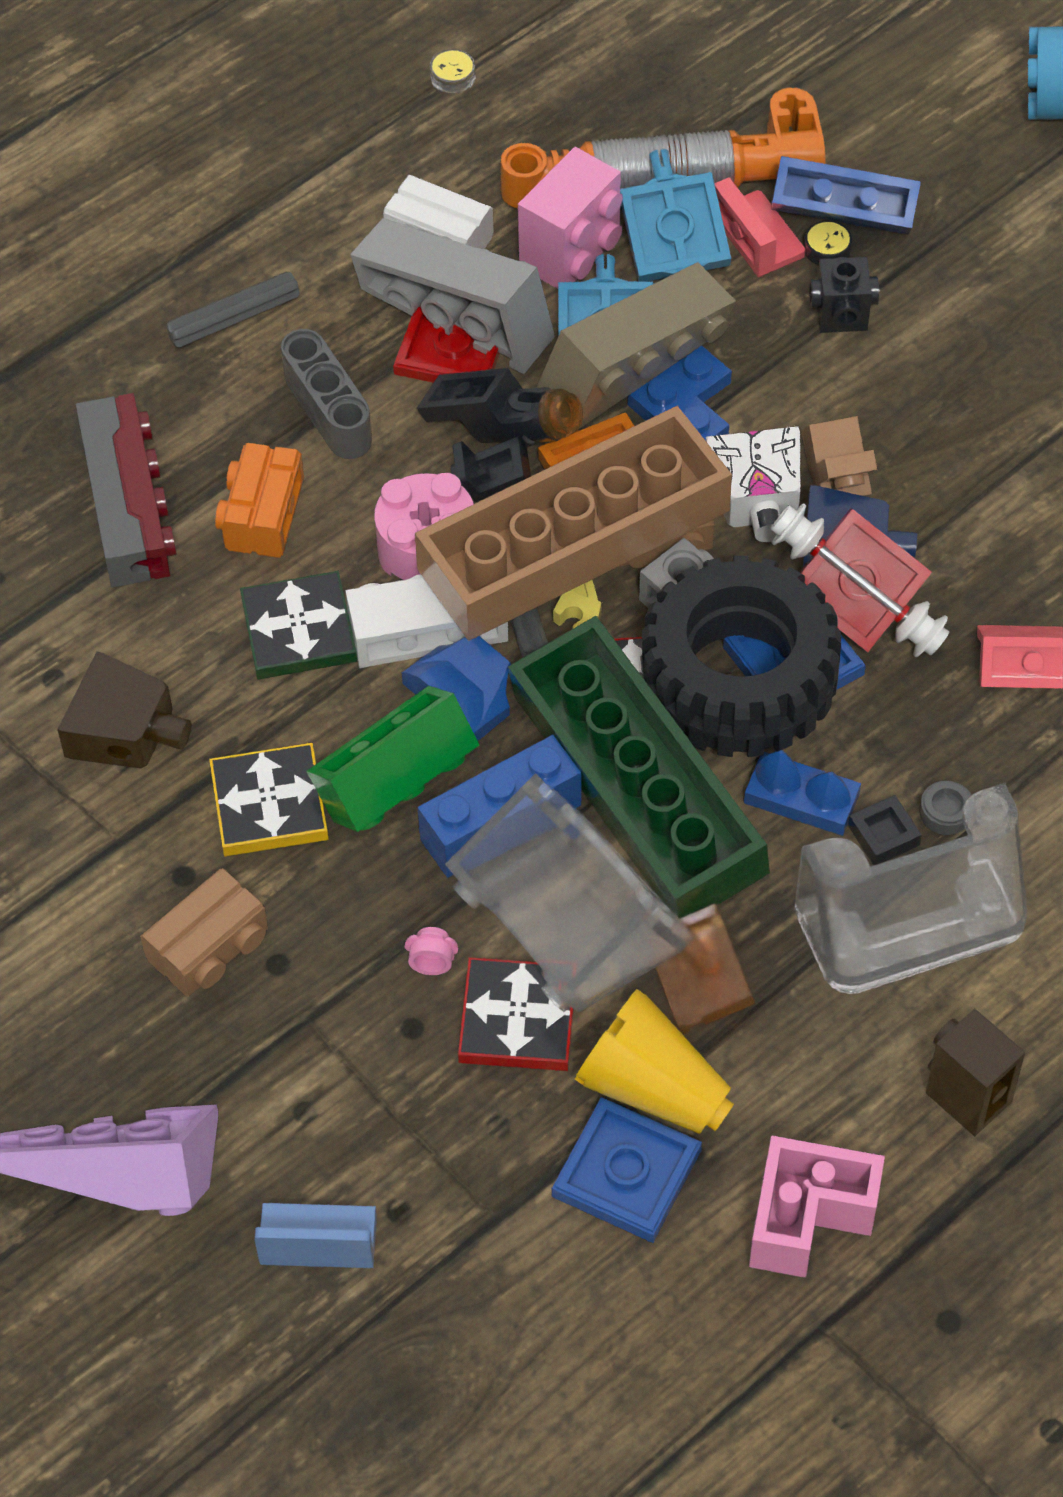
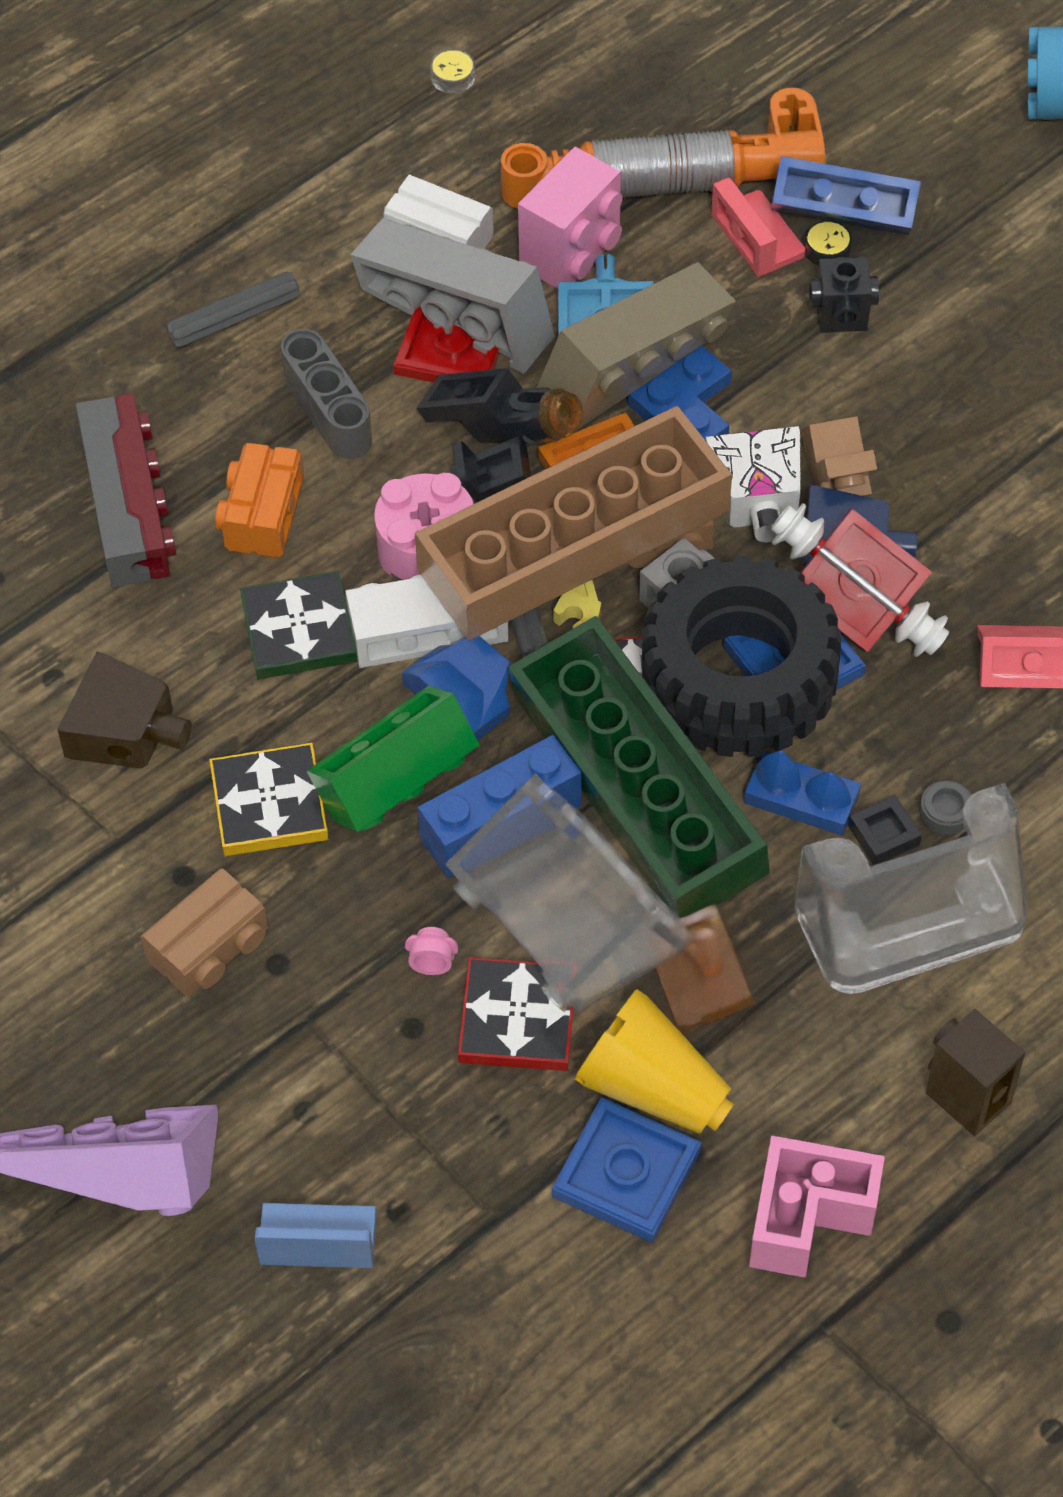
dark azure plate [620,149,731,282] -> none

